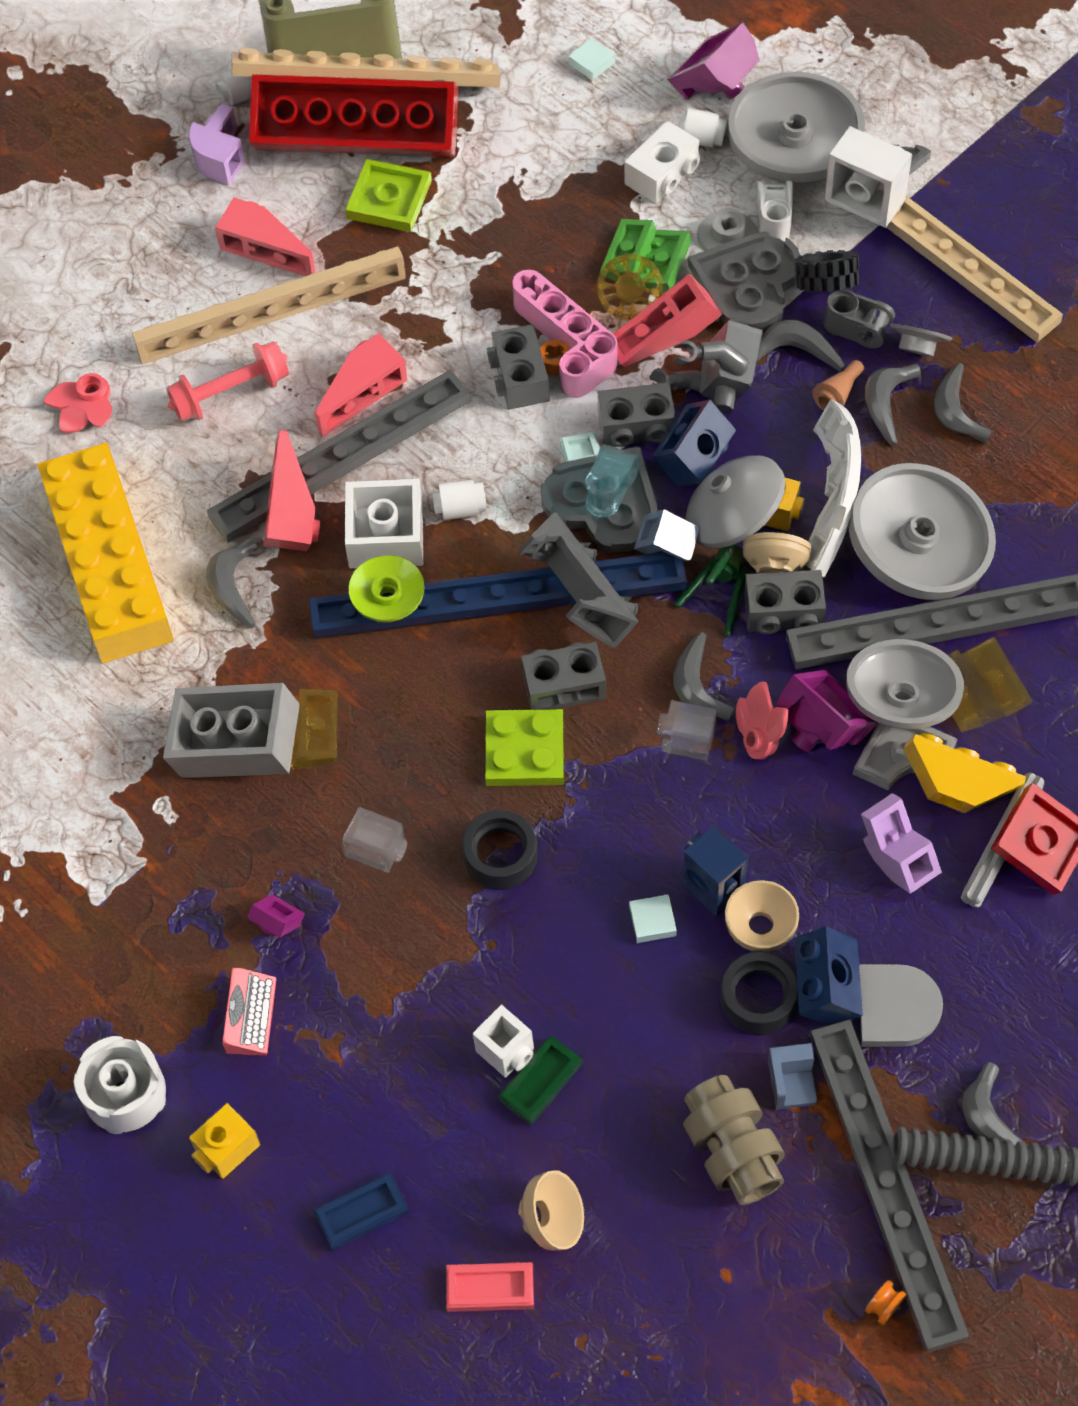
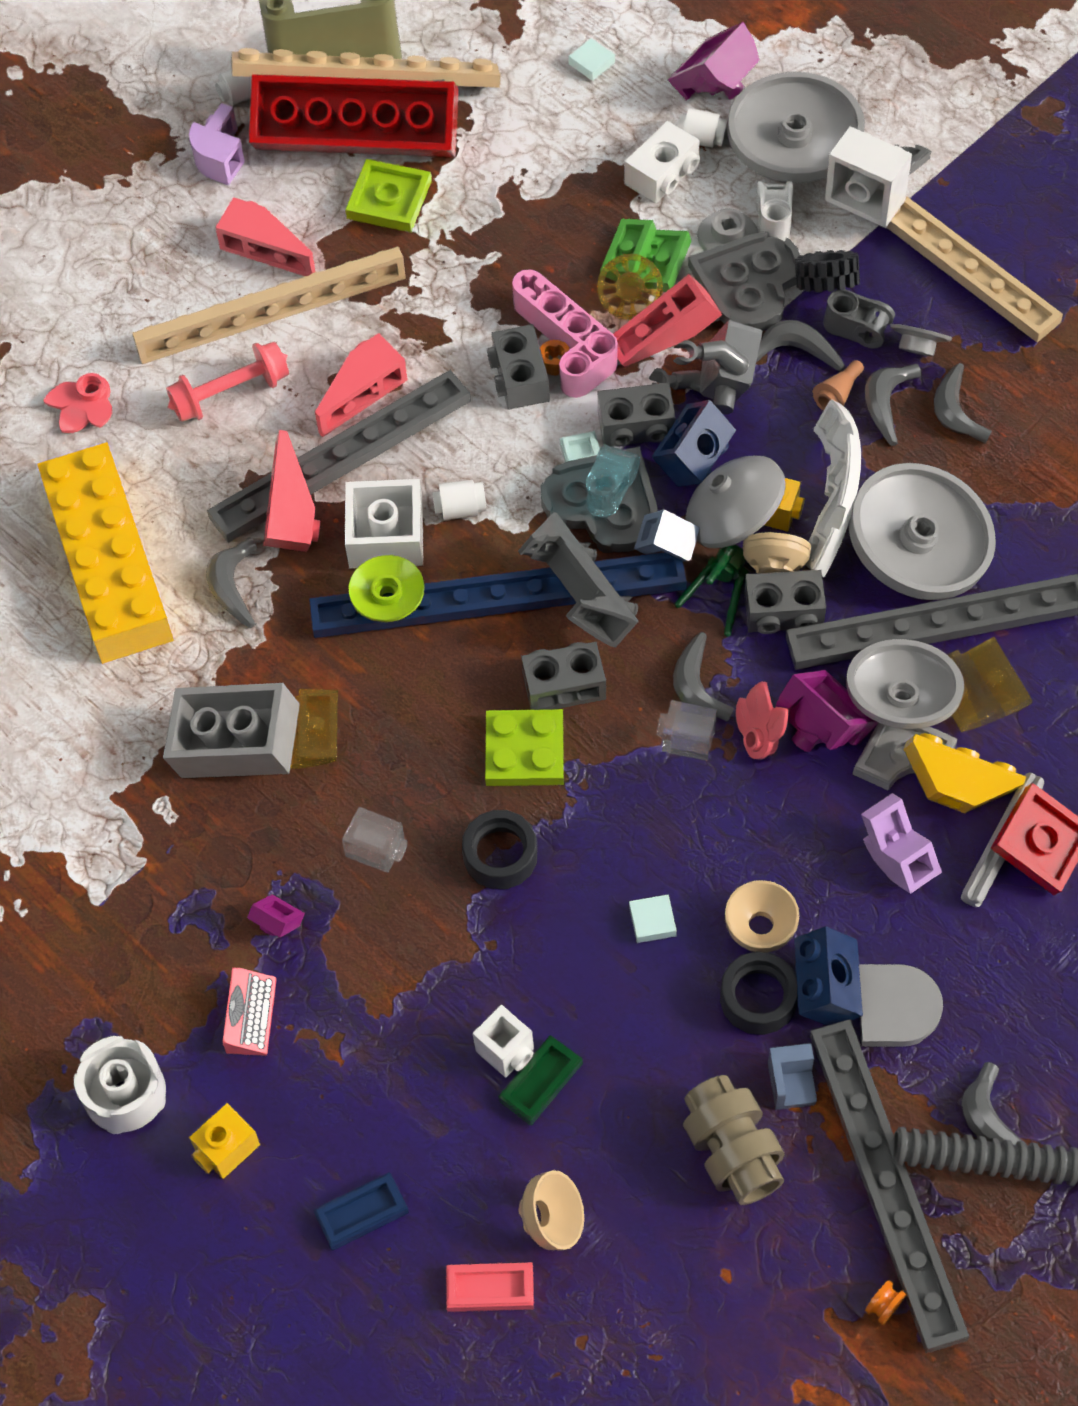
dark blue brick [683,826,748,917] -> none

